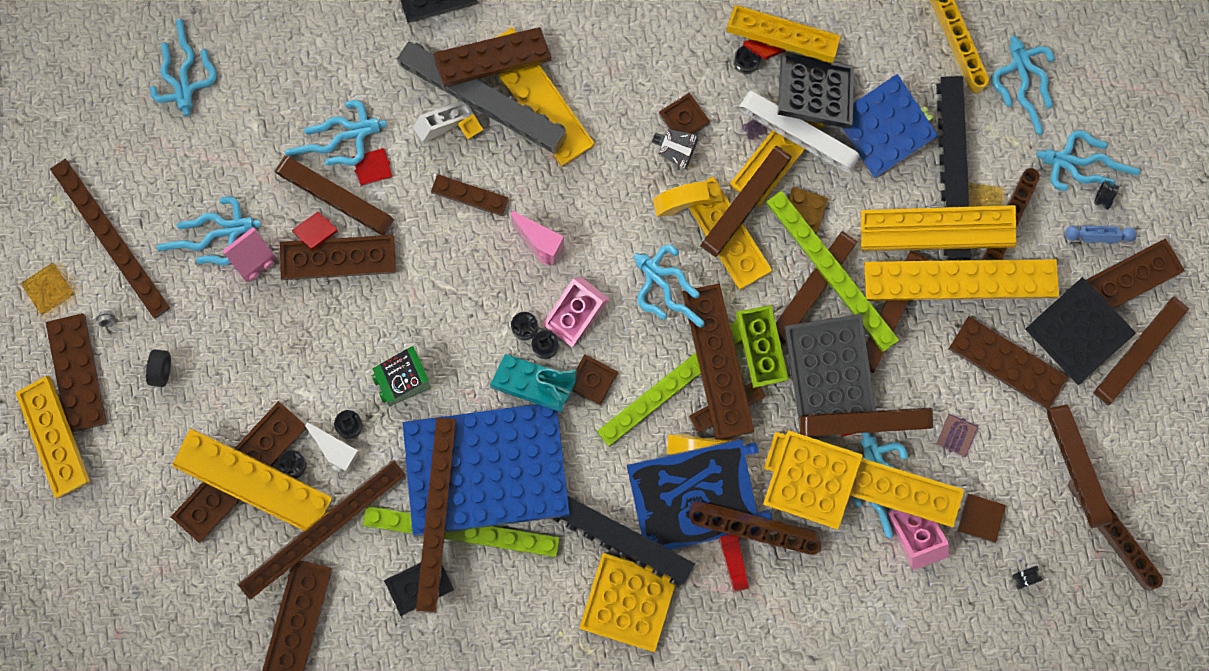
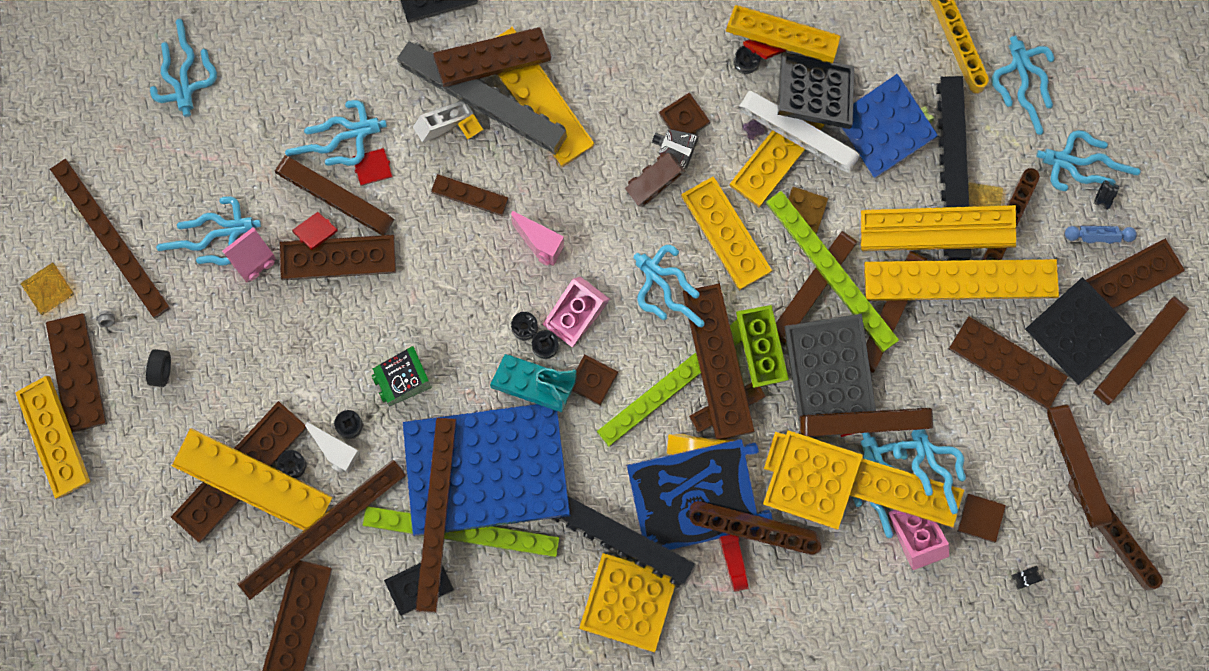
yellow arch [653,181,723,217] -> none
reddish brown beam [700,145,792,258] -> none
piece [936,414,978,457] -> none
none -> reddish brown brick [625,153,686,207]
none -> medium azure plant [893,429,966,514]

